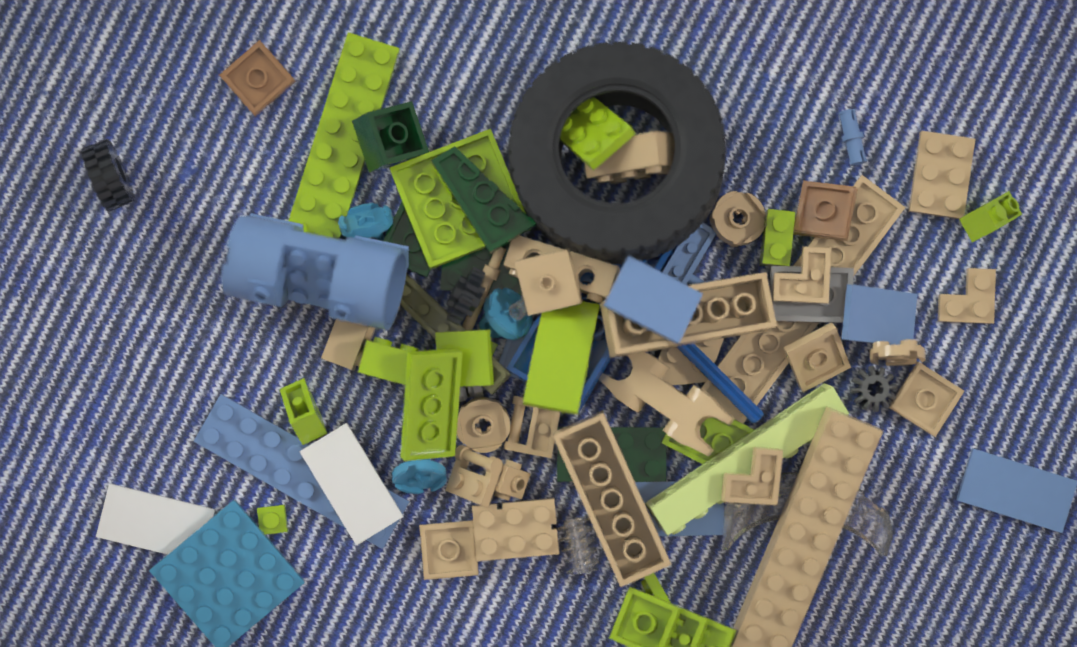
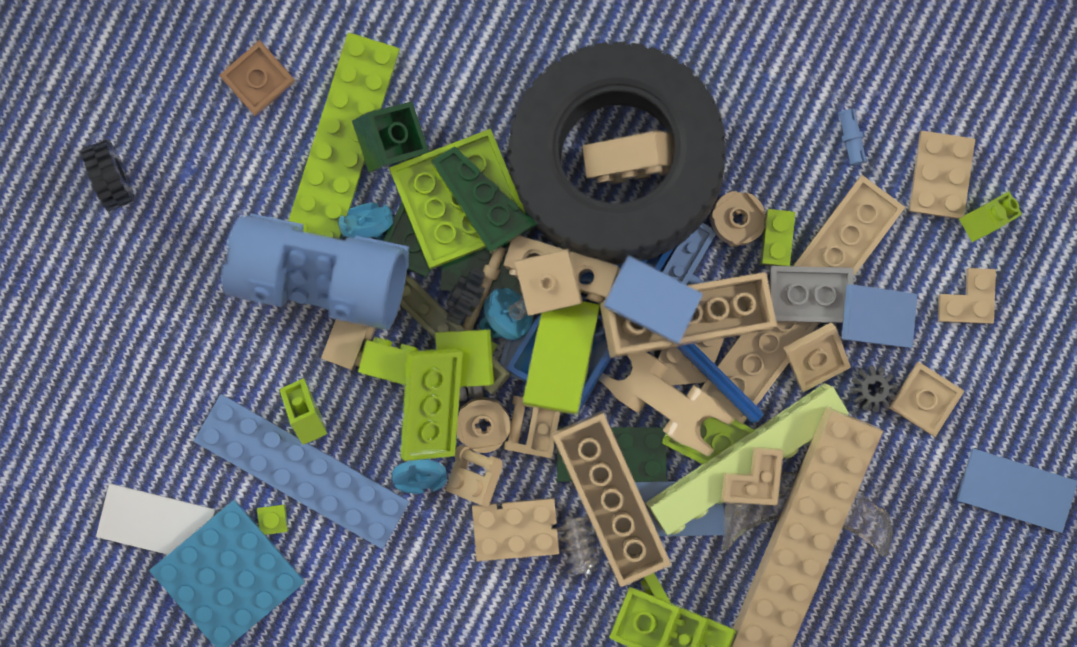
white tile [299,423,404,545] -> none
tan plate [419,520,479,580] -> none
tan brick [494,459,530,501] -> none
lime plate [559,97,635,170] -> none
tan plate [772,247,831,304] -> none
medium nougat tile [793,181,858,241] -> none
tan plate [870,339,925,366] -> none

